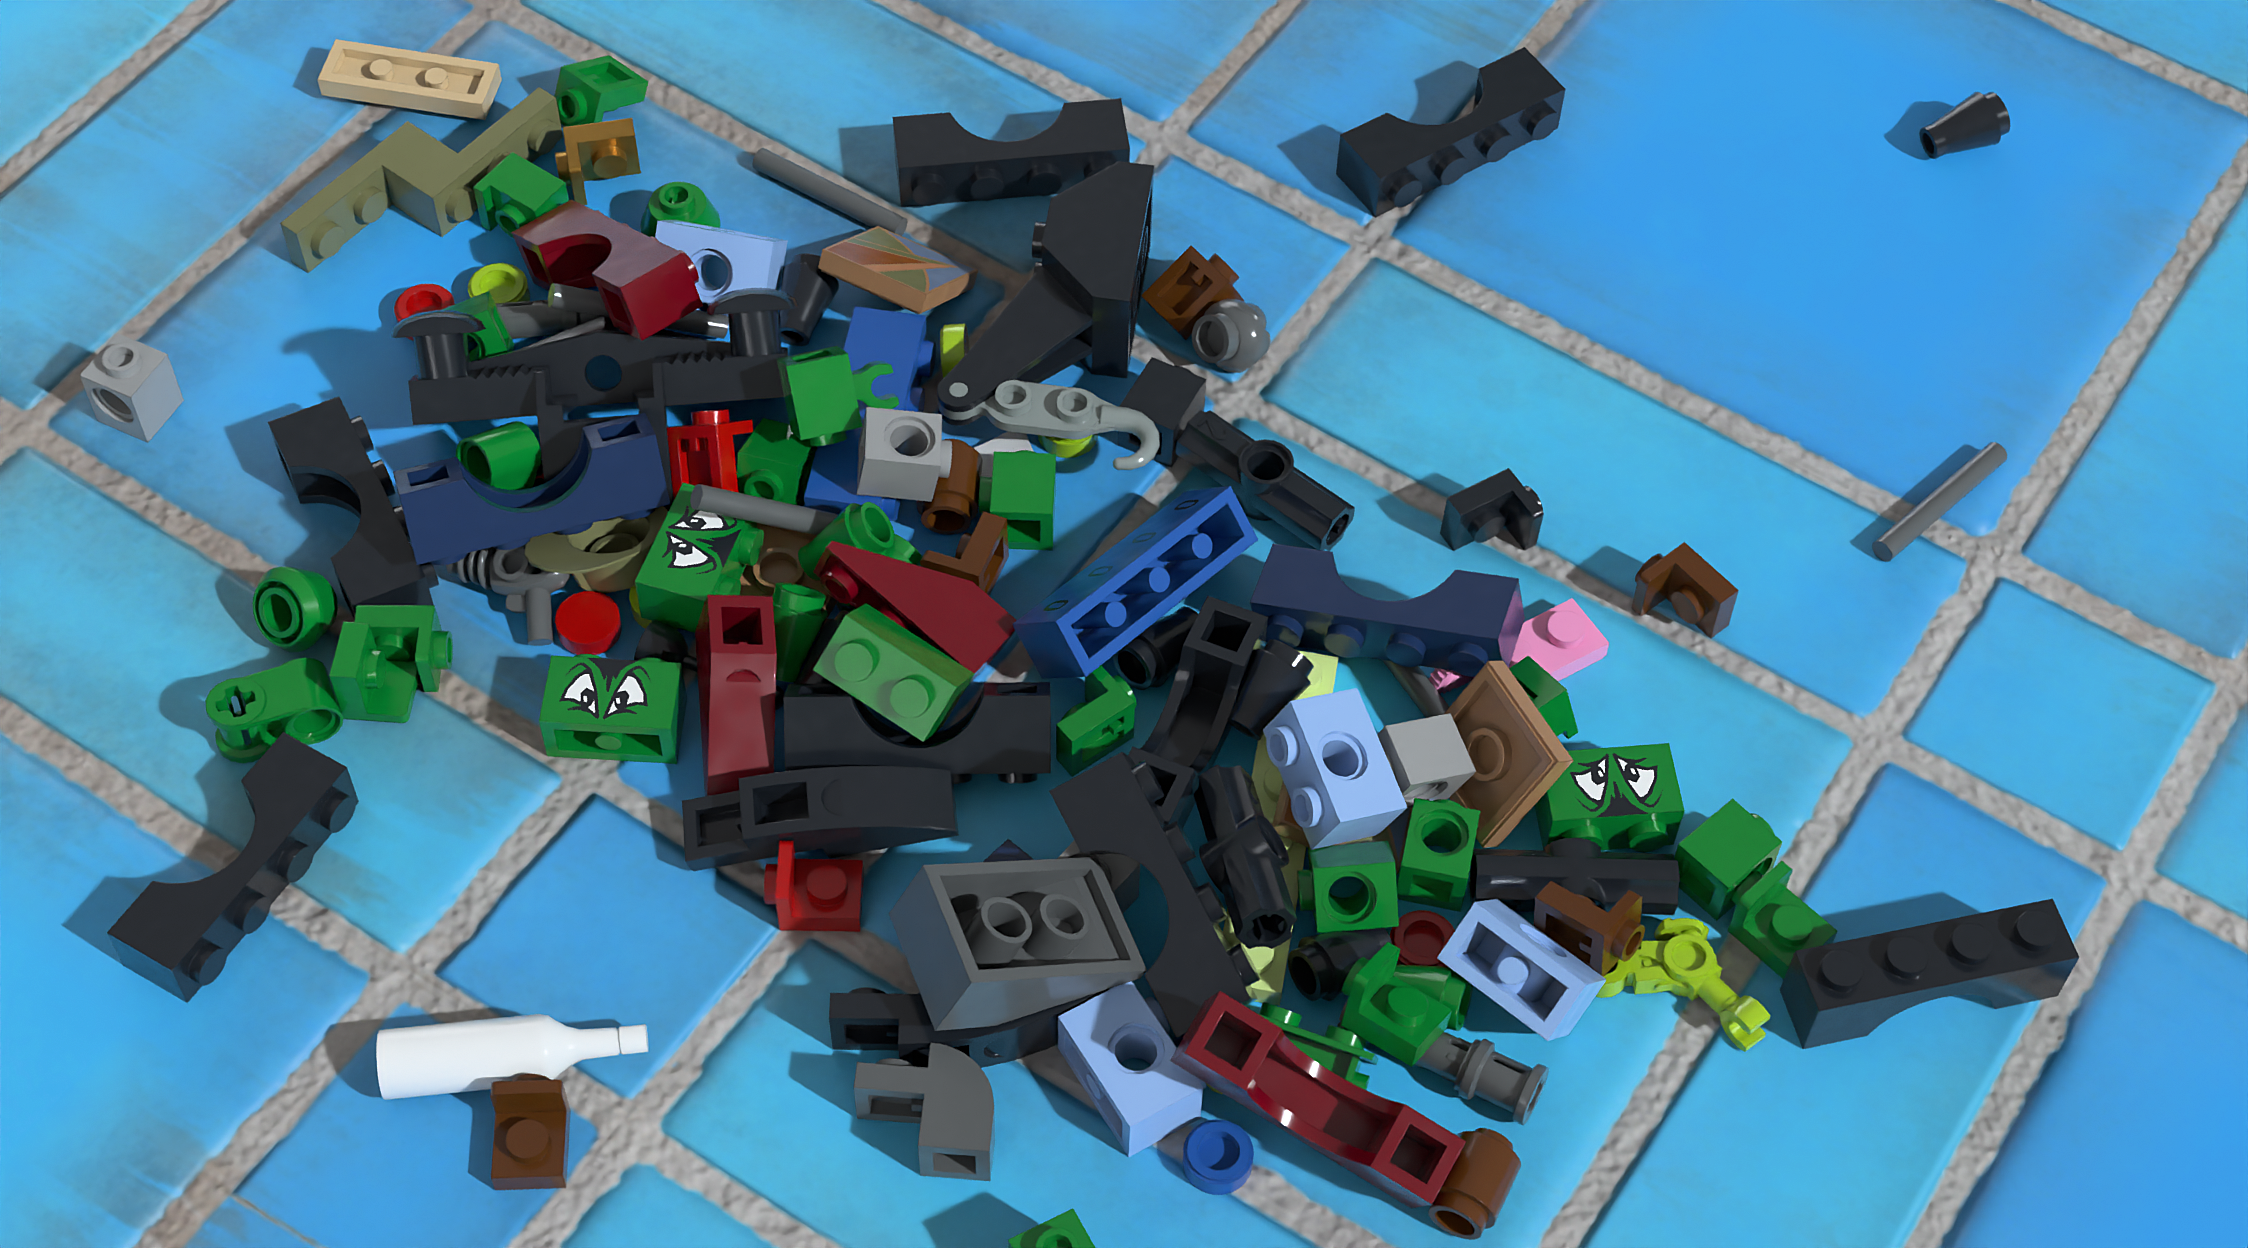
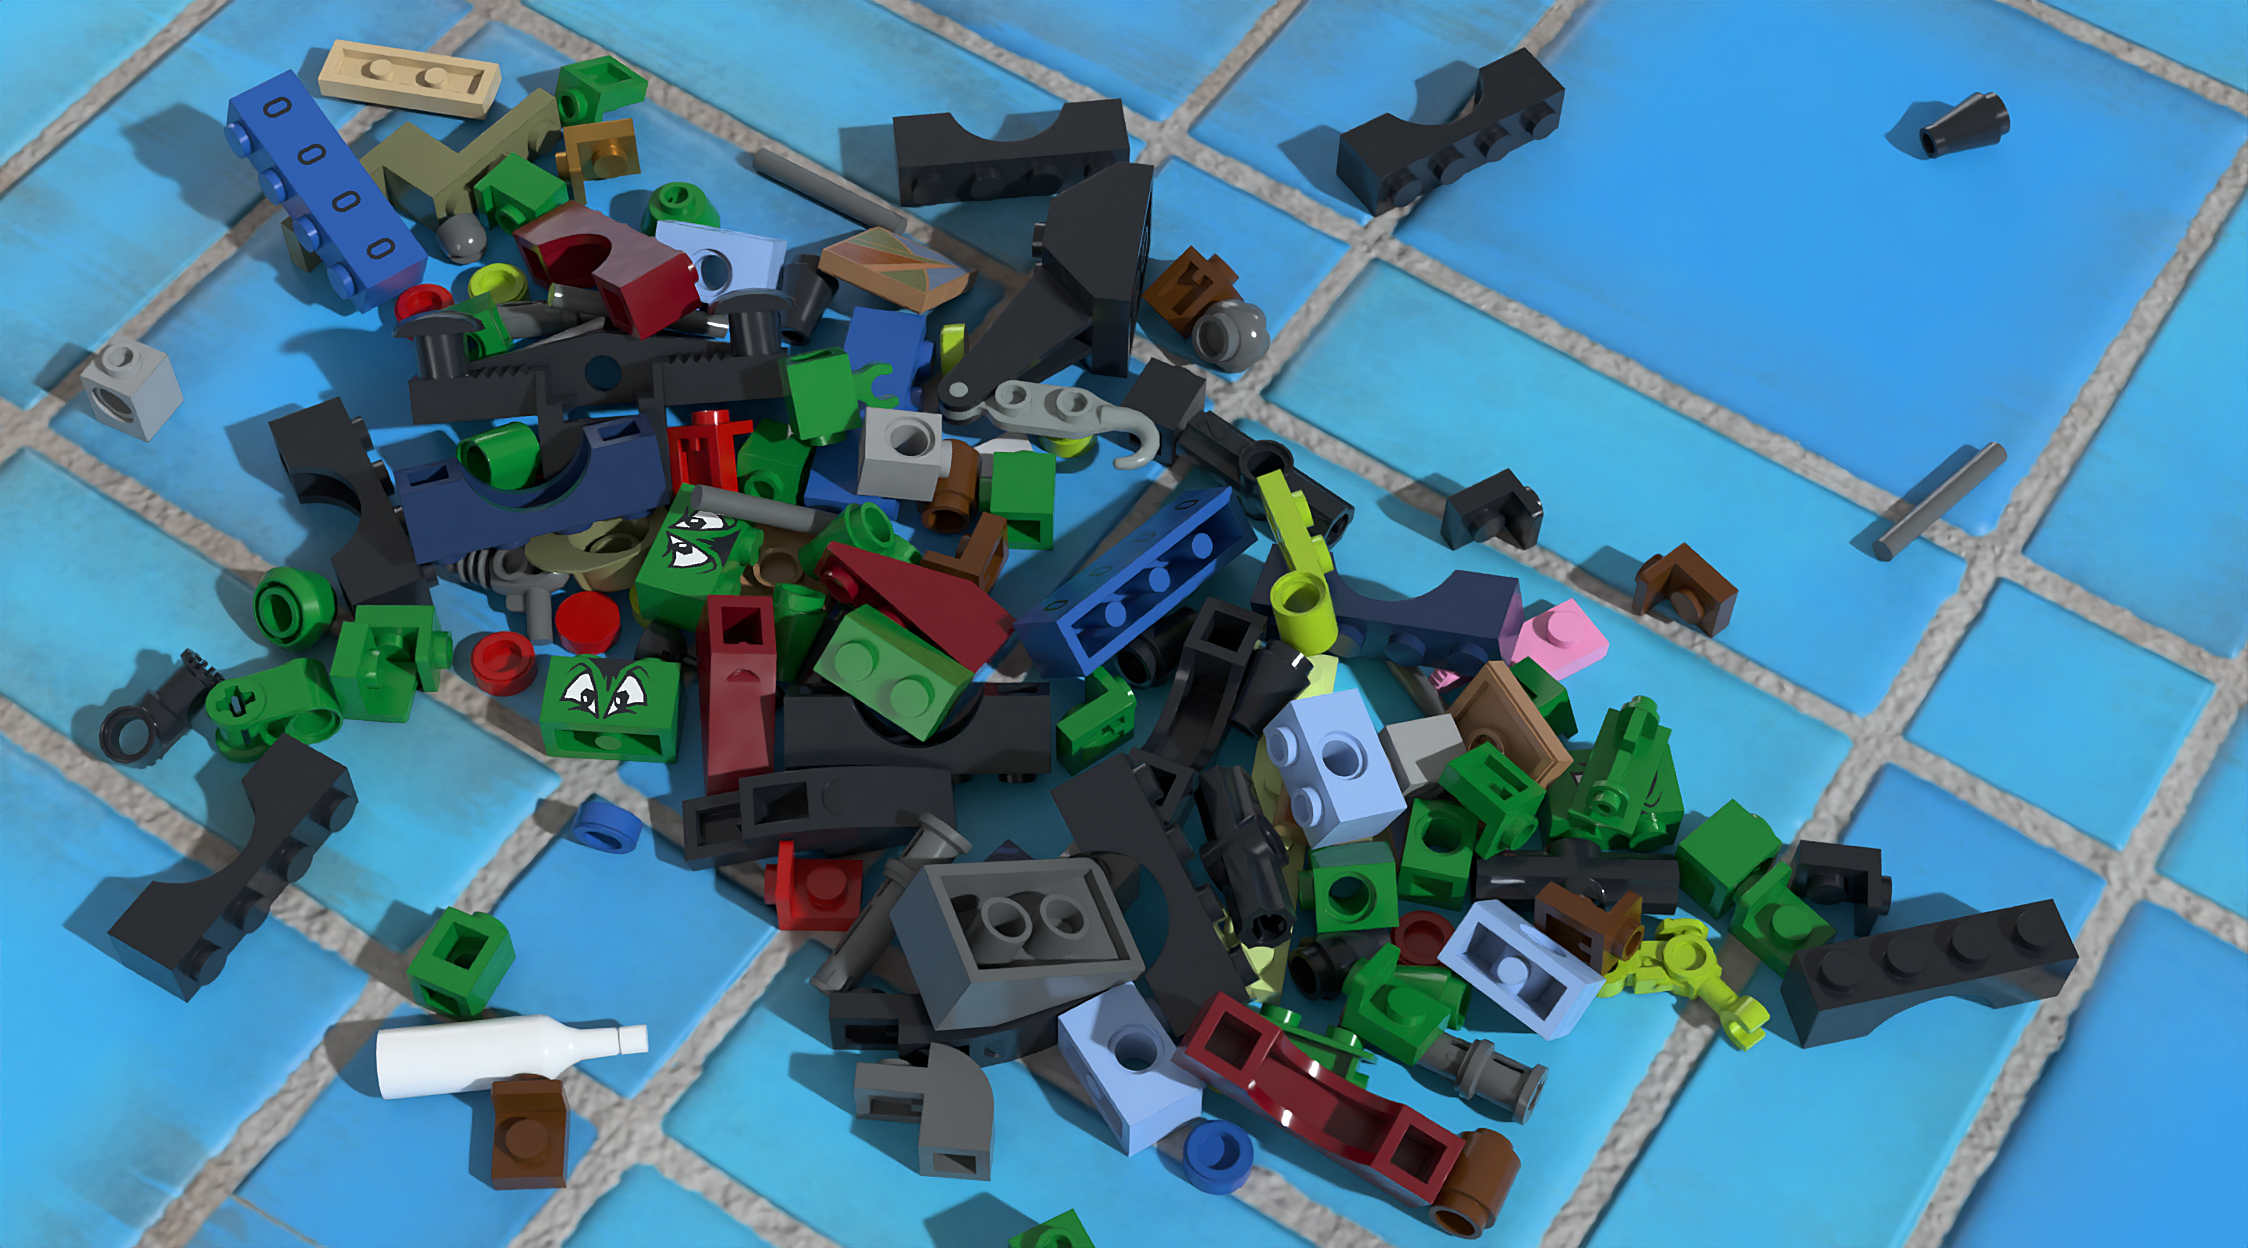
none -> black connector [99,648,226,769]
none -> blue brick [224,69,429,314]
none -> green brick [405,906,516,1022]
none -> dark grey hinge [435,213,487,265]
none -> red tile [470,631,538,697]
none -> blue tile [571,801,643,854]
none -> dark grey pin [809,811,973,998]
none -> lime plate [1257,469,1338,657]
none -> green bracket [1438,742,1547,860]
none -> green hinge [1567,695,1672,838]
none -> black bracket [1787,840,1892,937]

